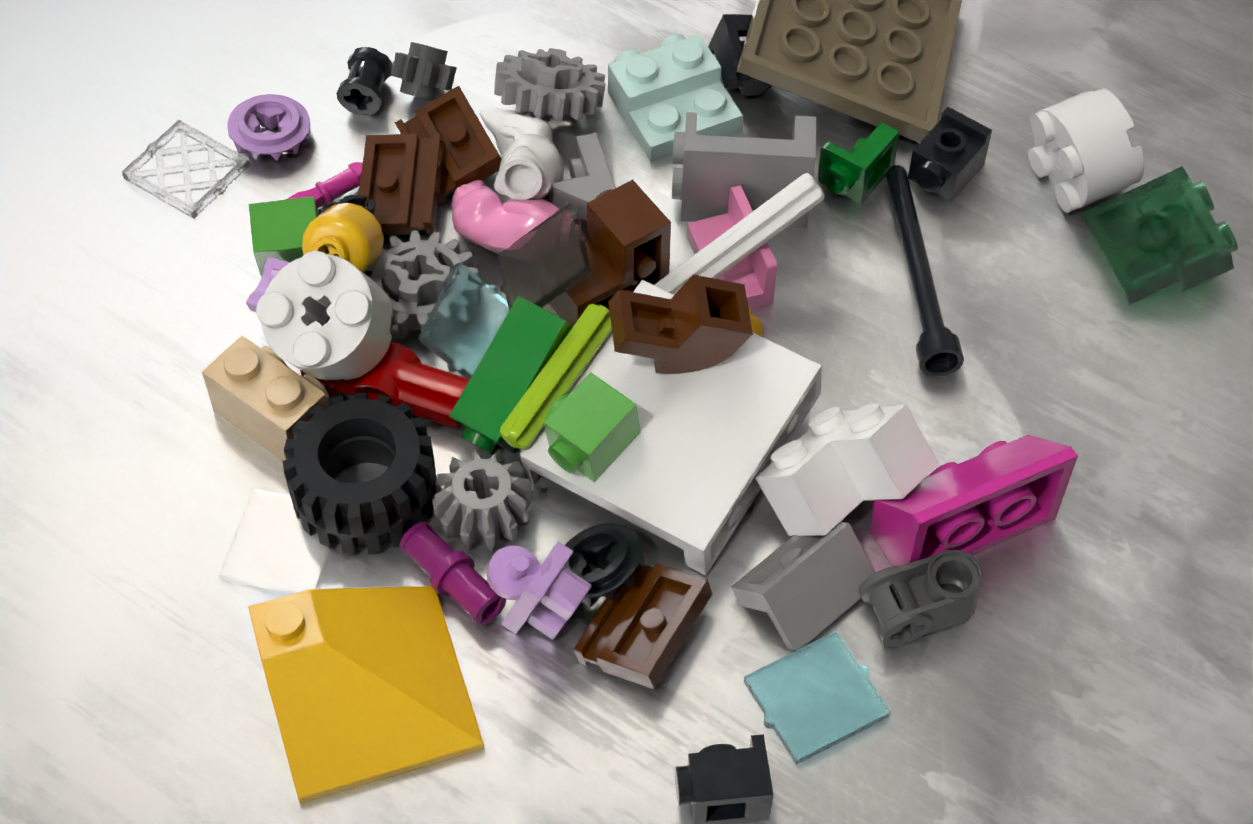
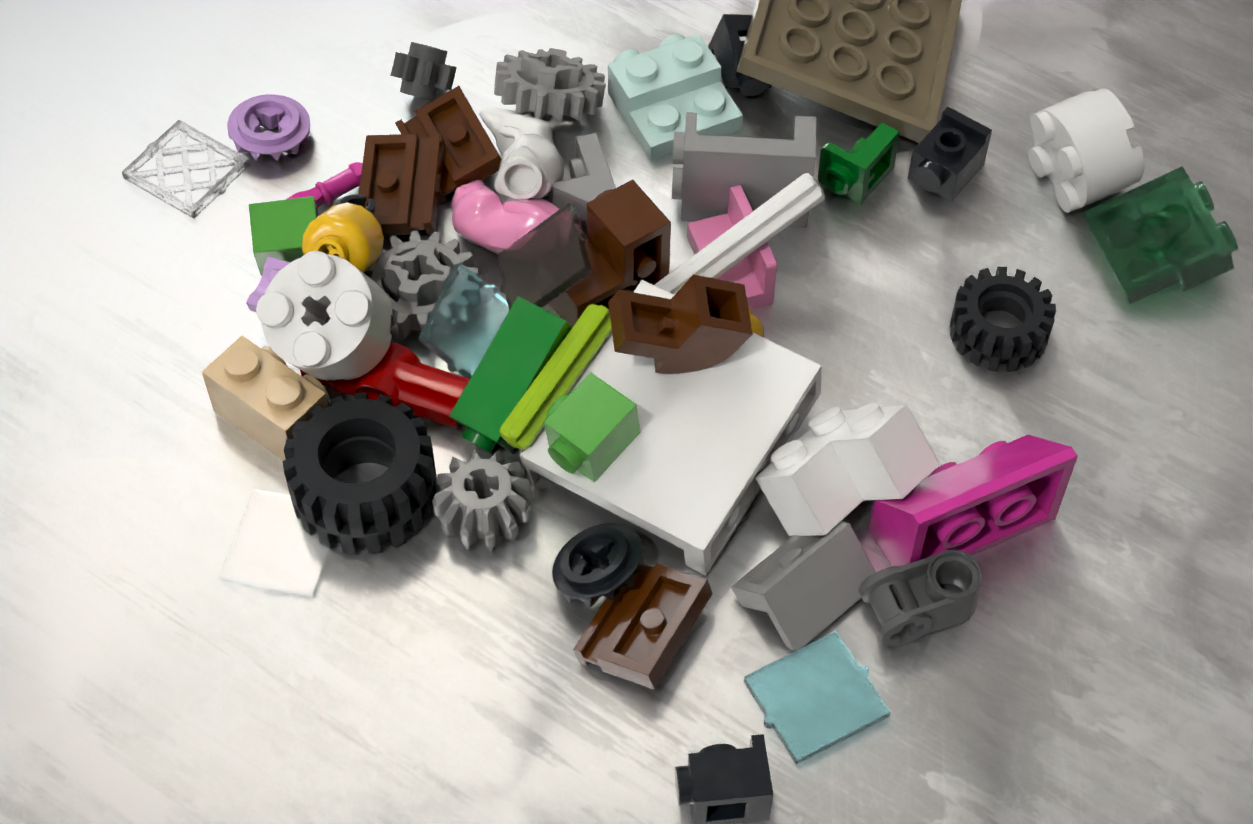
yellow slope [248,586,484,804] -> none
black bush [336,47,392,115] -> none
magenta pin [399,522,506,626] -> none
lavender hips [487,541,592,640] -> none
black piece [886,165,964,377] -> none
none -> black tyre [949,267,1056,372]

